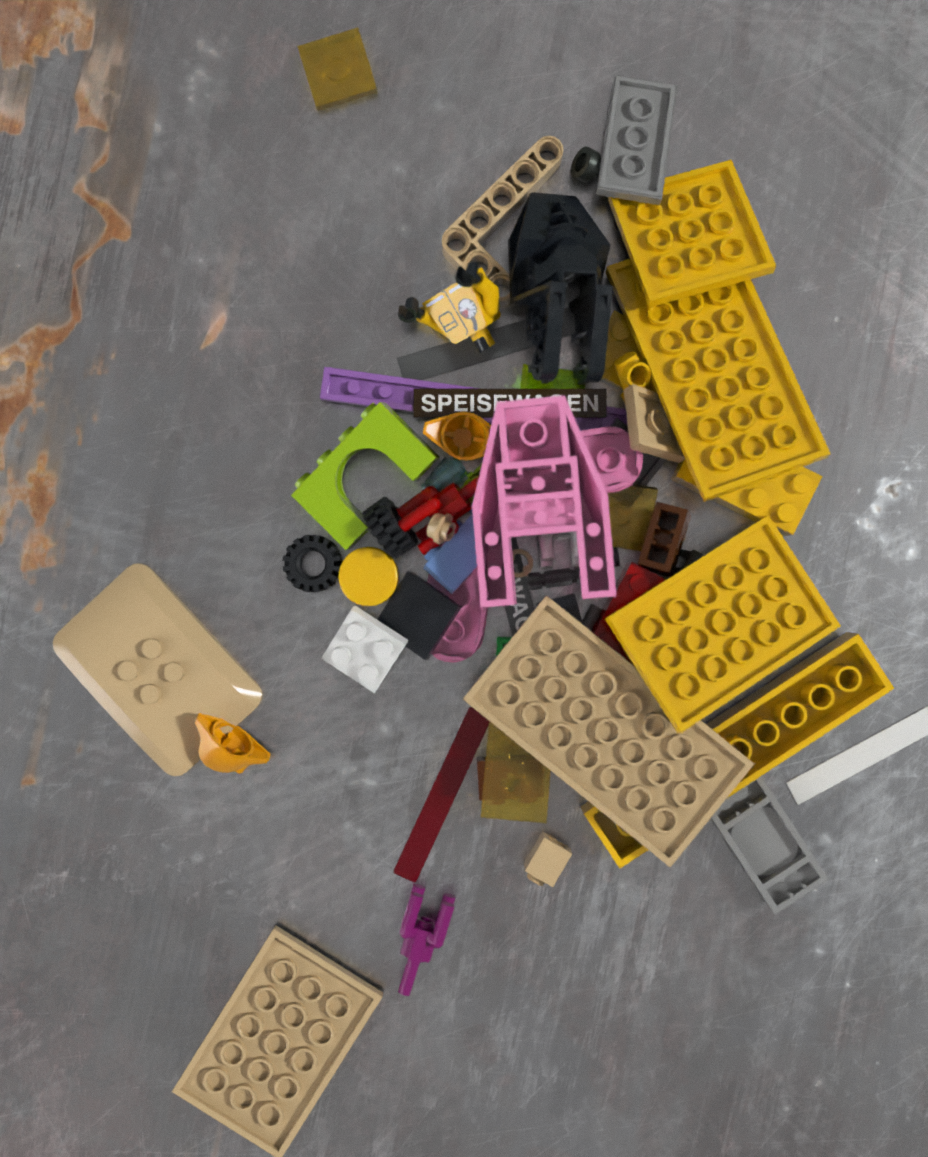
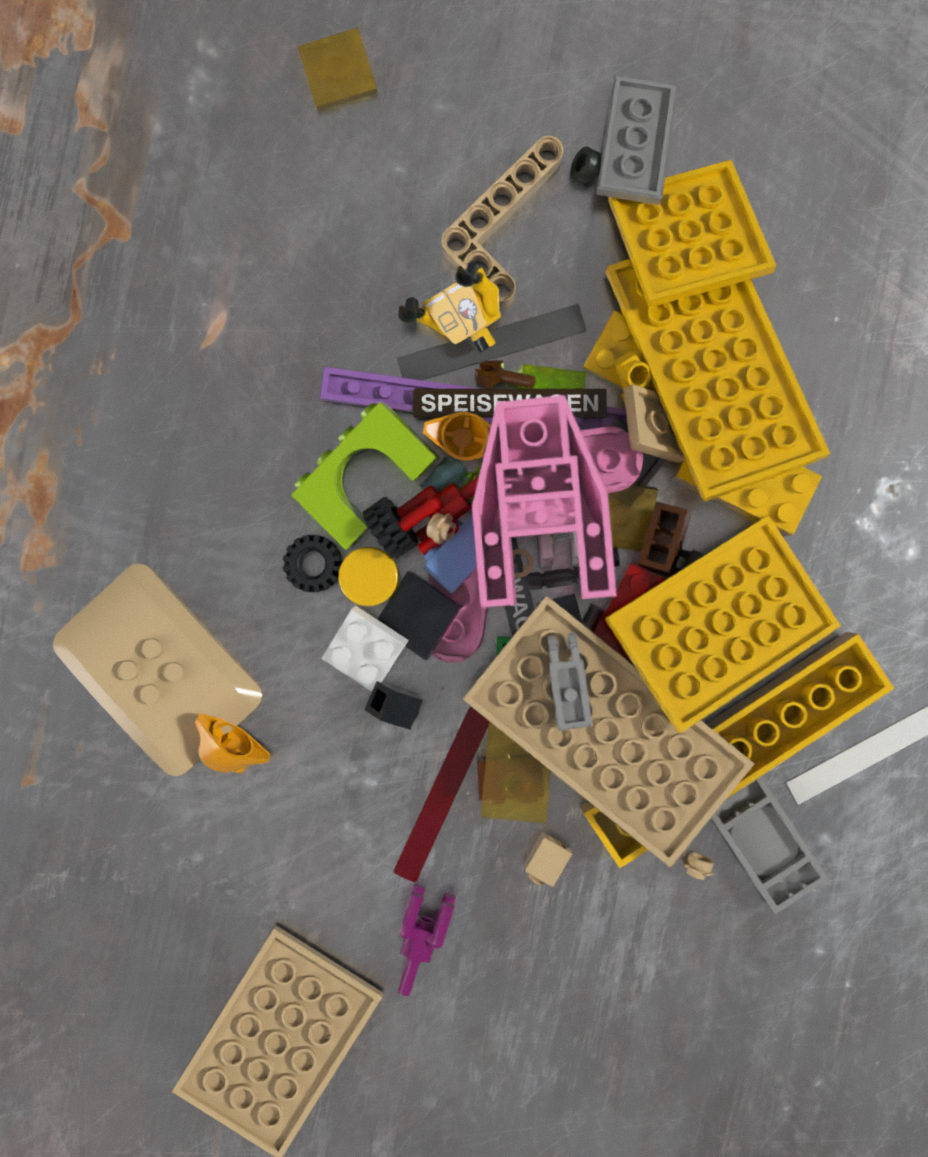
black connector [508,192,613,385] -> none
none -> black brick [364,681,423,730]
none -> reddish brown bar [475,360,536,390]
none -> light grey hinge [547,632,592,731]
none -> tan plate [683,852,714,880]

